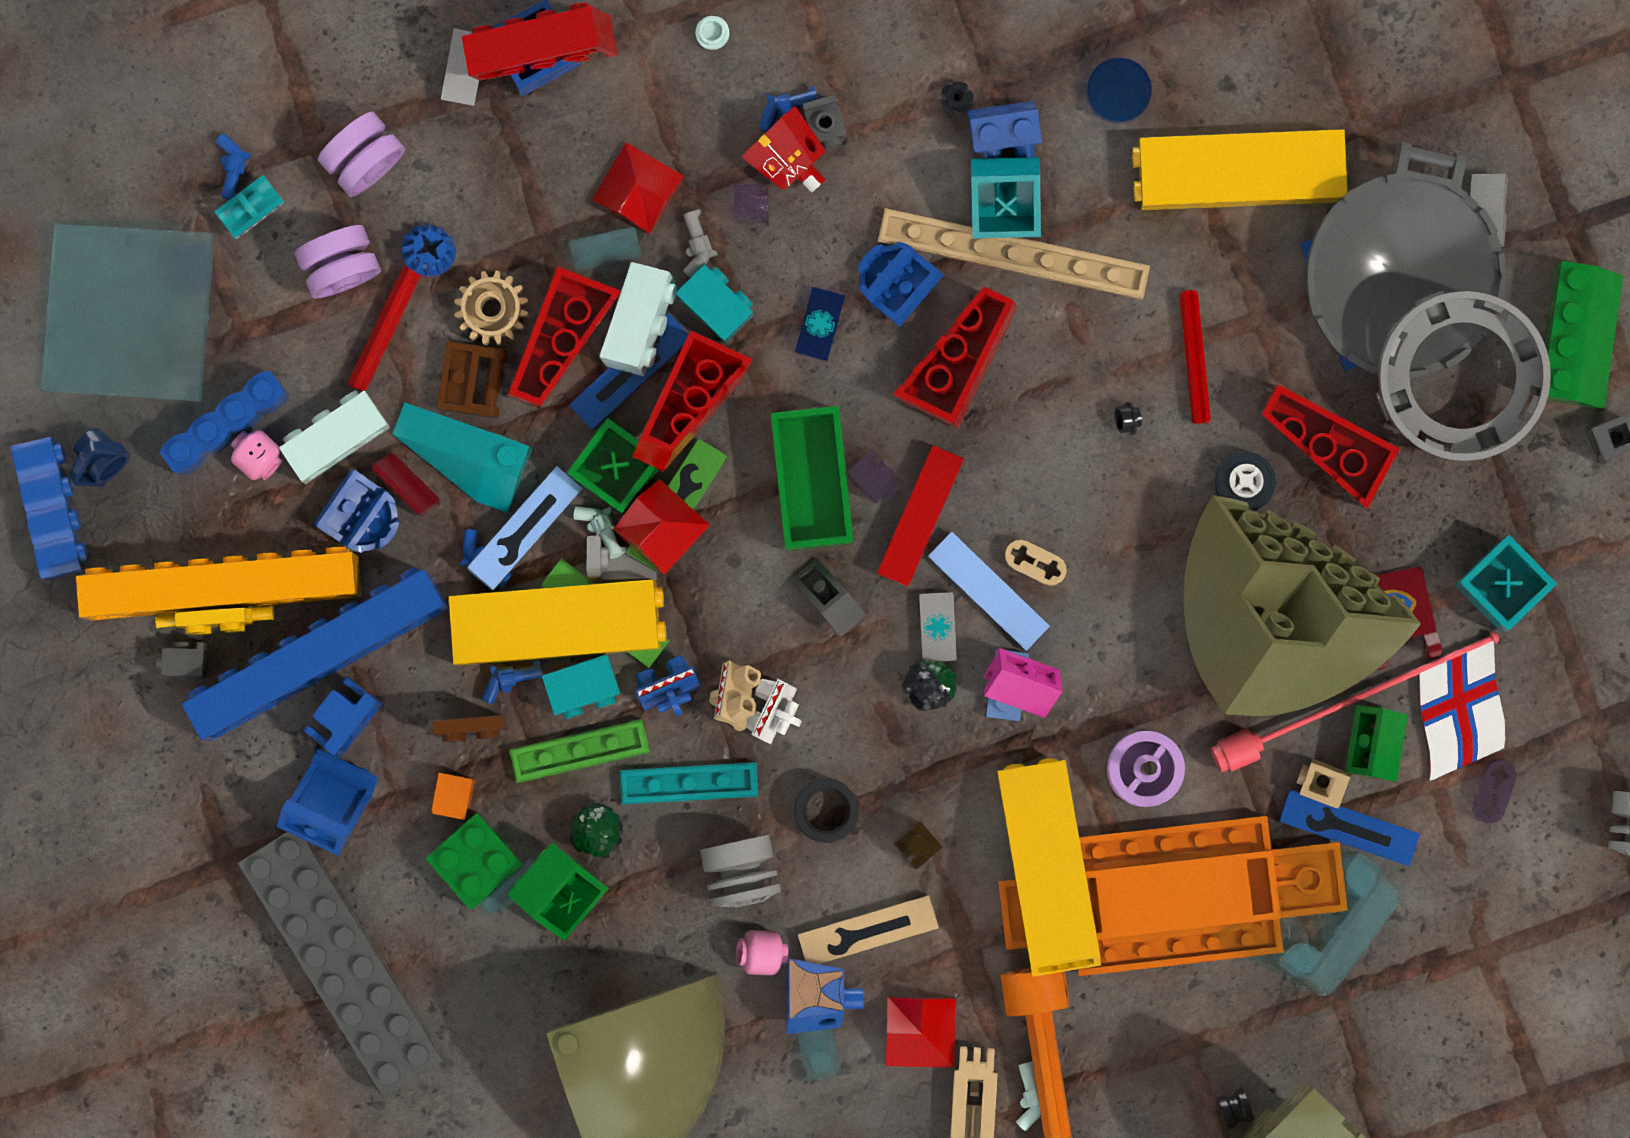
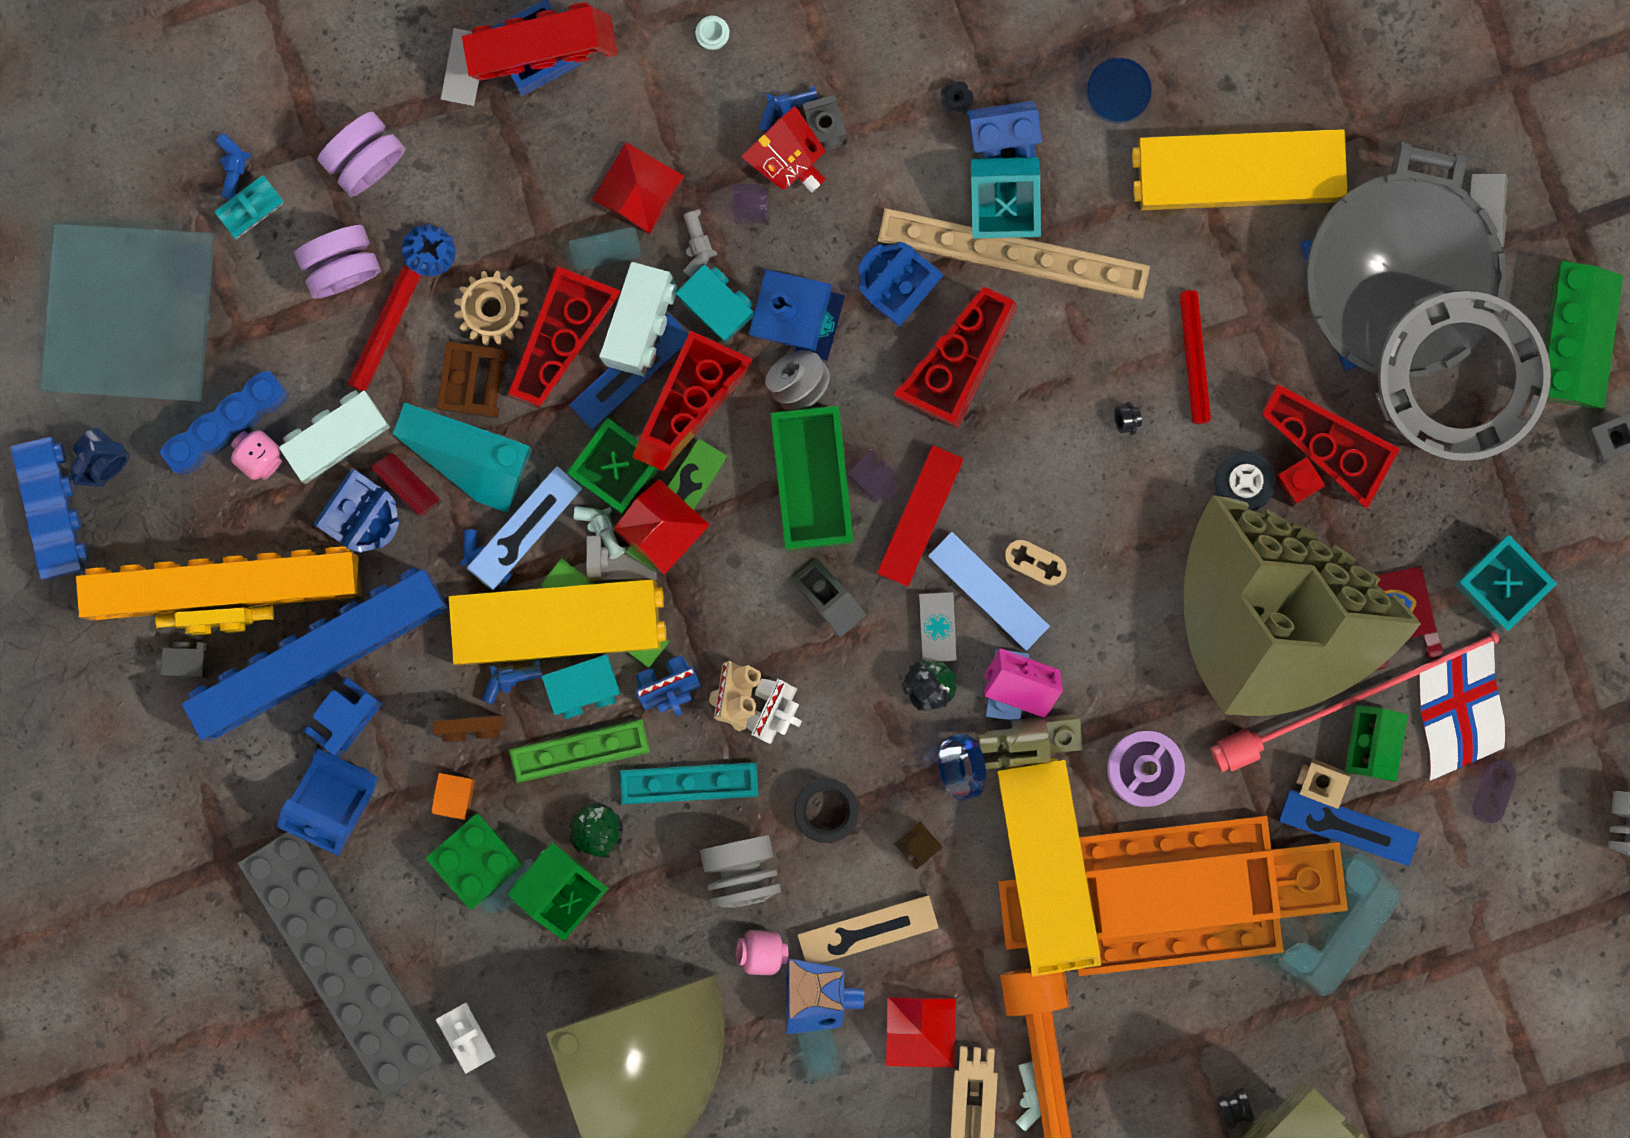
none -> white hips [436,1002,496,1074]
none -> blue tile [749,270,832,351]
none -> light grey piece [765,350,830,411]
none -> clear blue piece [938,734,986,801]
none -> olive plate [978,714,1082,770]
none -> red brick [1275,457,1326,507]

